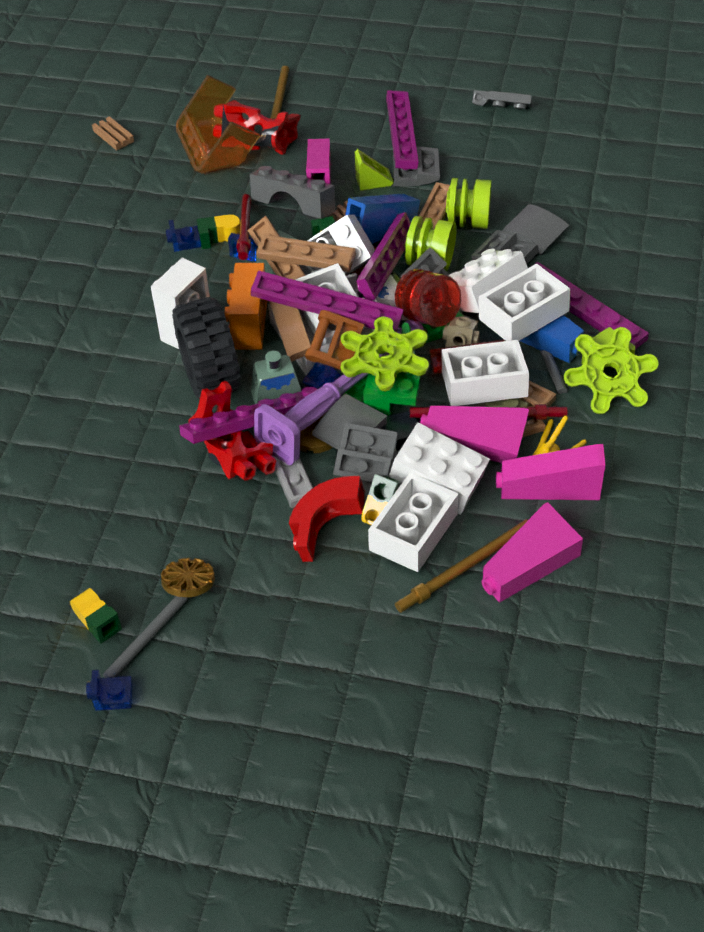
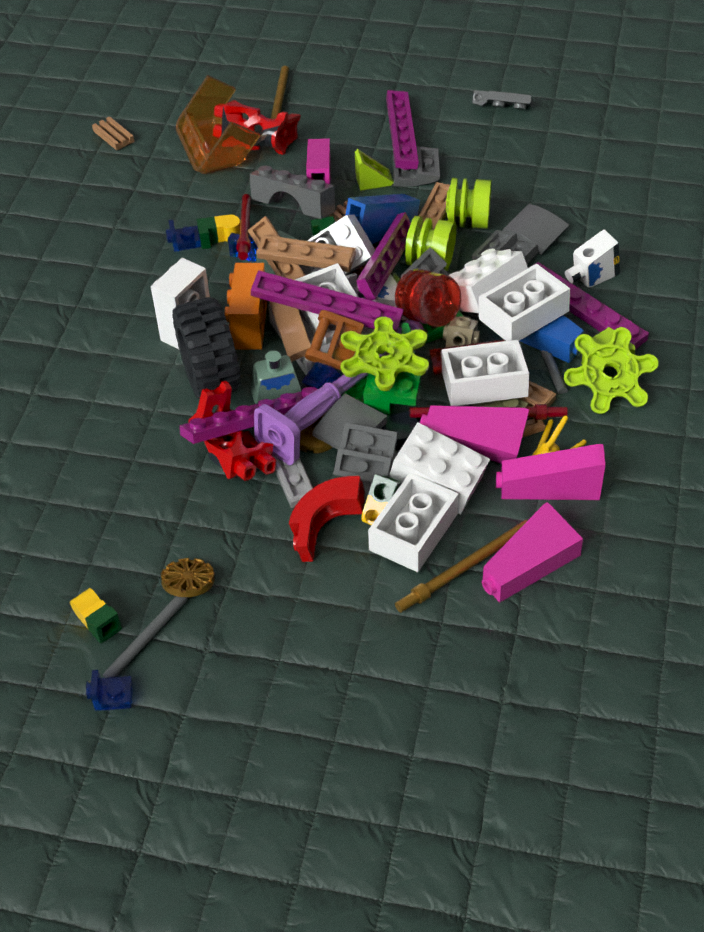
none -> white torso [565,230,620,287]

